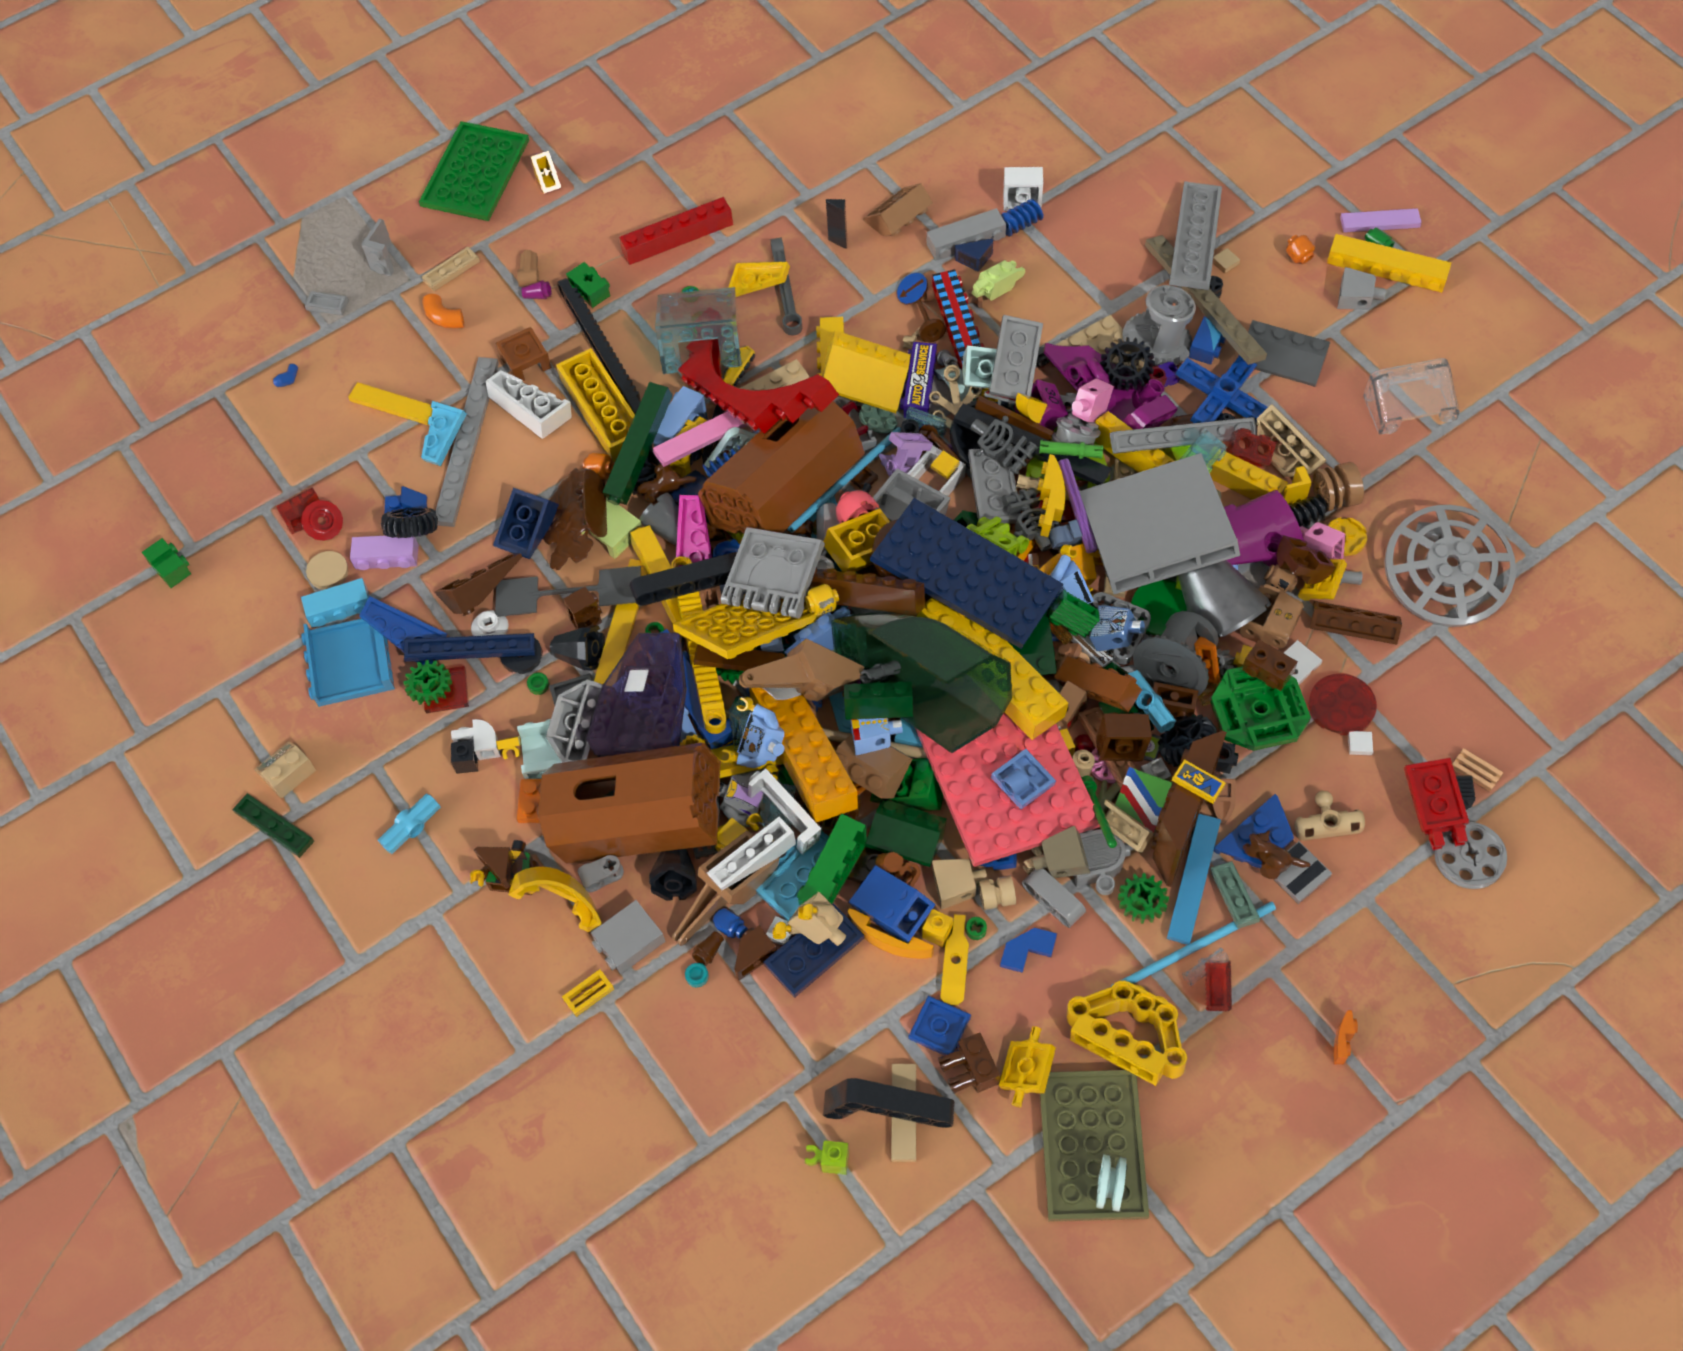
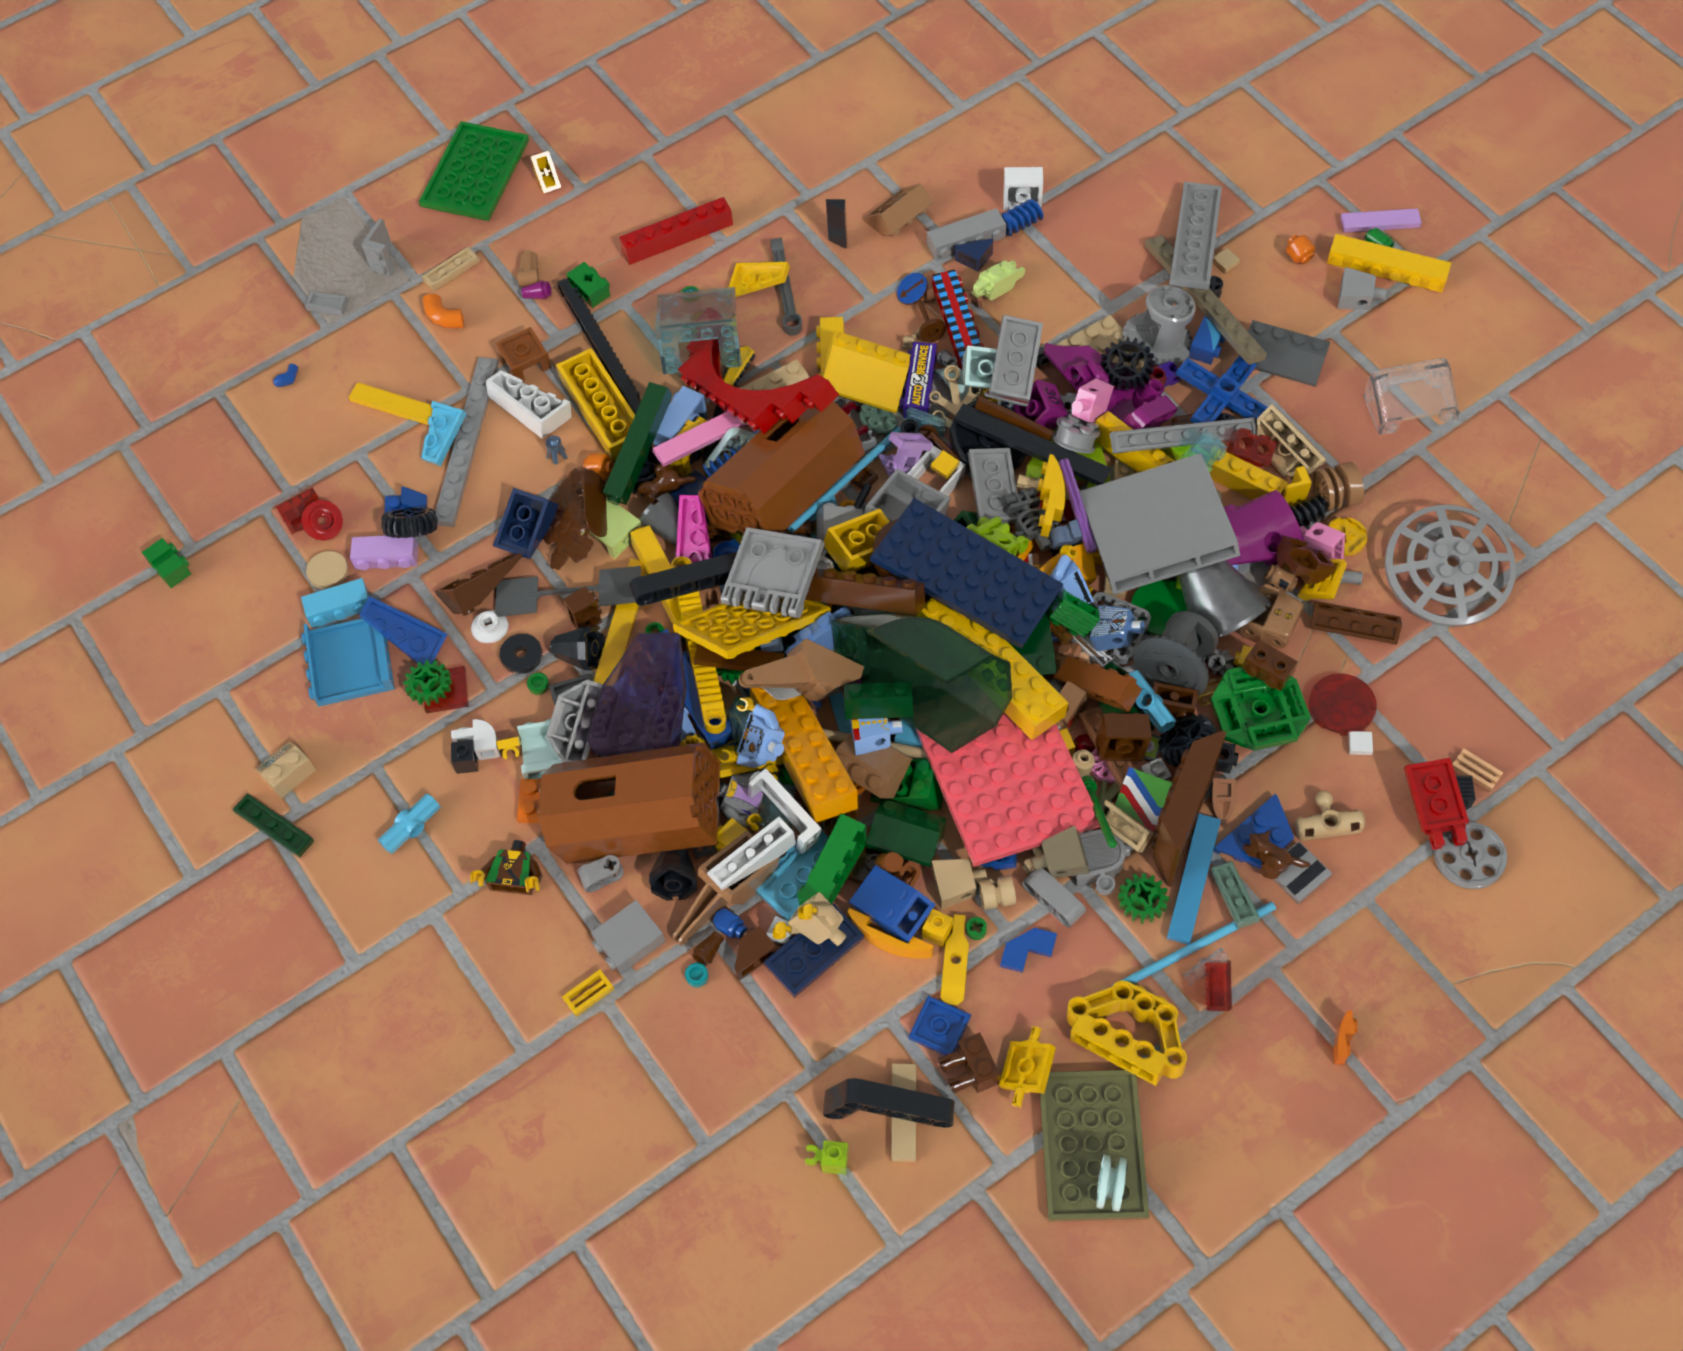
dark blue tile [404,633,535,662] -> none
reddish brown slope [474,847,514,889] -> none
yellow windscreen [508,867,601,932] -> none
white sticker [624,670,649,692] -> none
yellow head [805,584,839,616] -> none
coral cylinder [836,490,879,524] -> none
dark grey pin [860,660,901,684] -> none
dark grey torso [970,416,1038,475] -> none
medium blue plate [991,749,1056,810] -> none
yellow brick [1016,393,1048,424] -> none
bright green pin [1039,440,1103,459] -> none
tile [1172,759,1226,804] -> none
orange slope [1194,637,1221,684] -> none
white piece [1284,640,1323,684] -> none
none -> piece [545,436,567,465]

